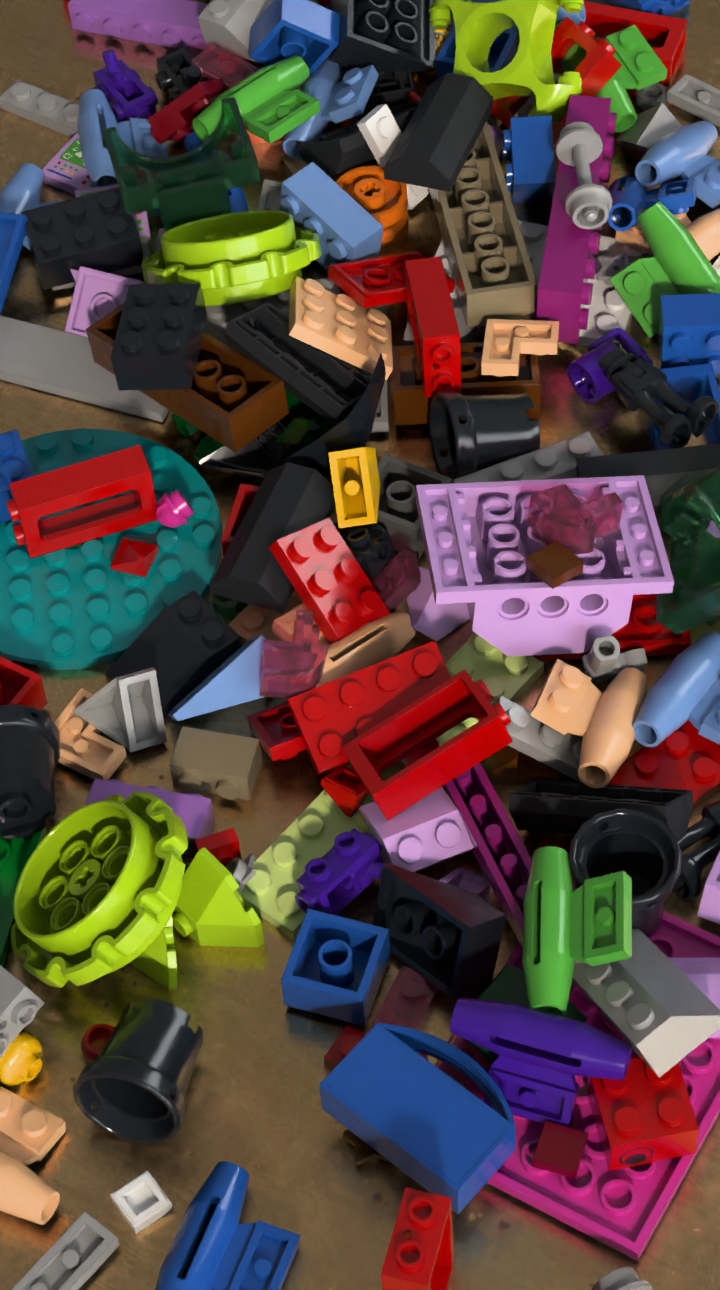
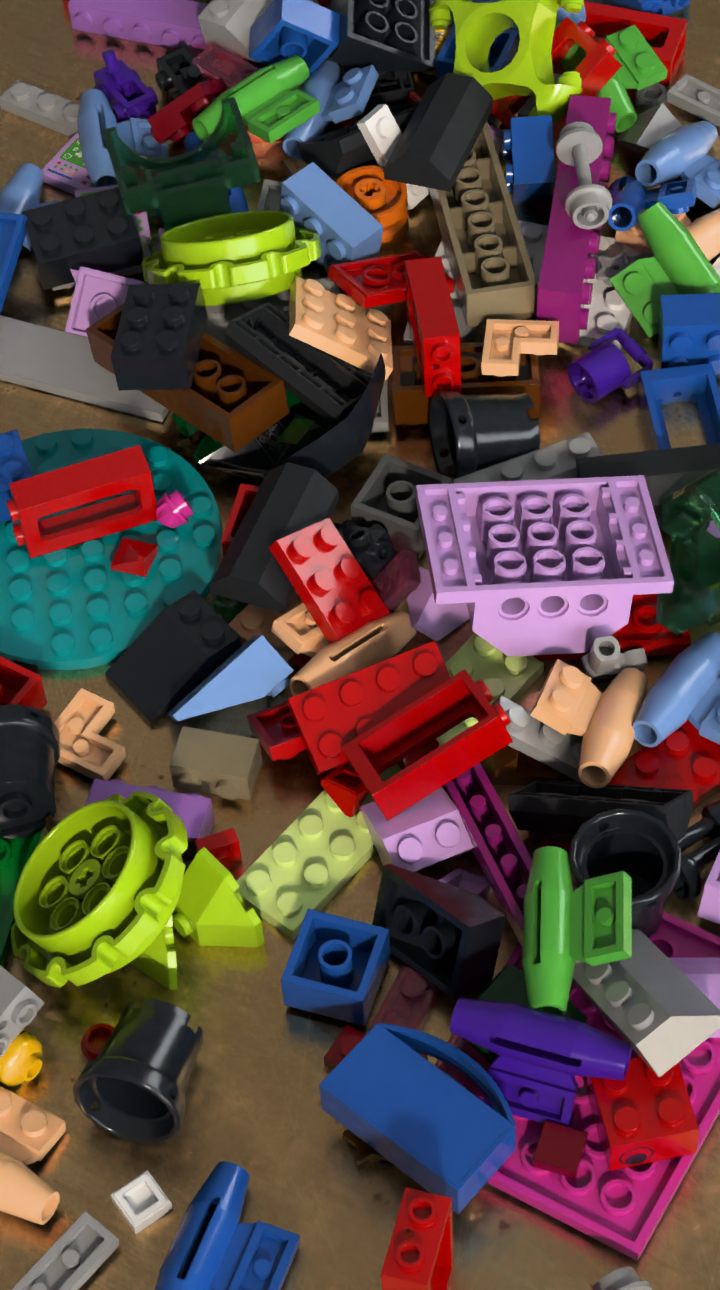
light grey slope [72,667,167,752] -> none
light grey plate [225,853,256,894] -> none
clear pink brick [259,610,328,698] -> none
dark purple brick [295,828,397,915] -> none
yellow slope [328,447,380,528] -> none
reddish brown tile [526,541,584,589] -> none
clear pink brick [527,484,623,554] -> none
black piece [598,348,719,448] -> none

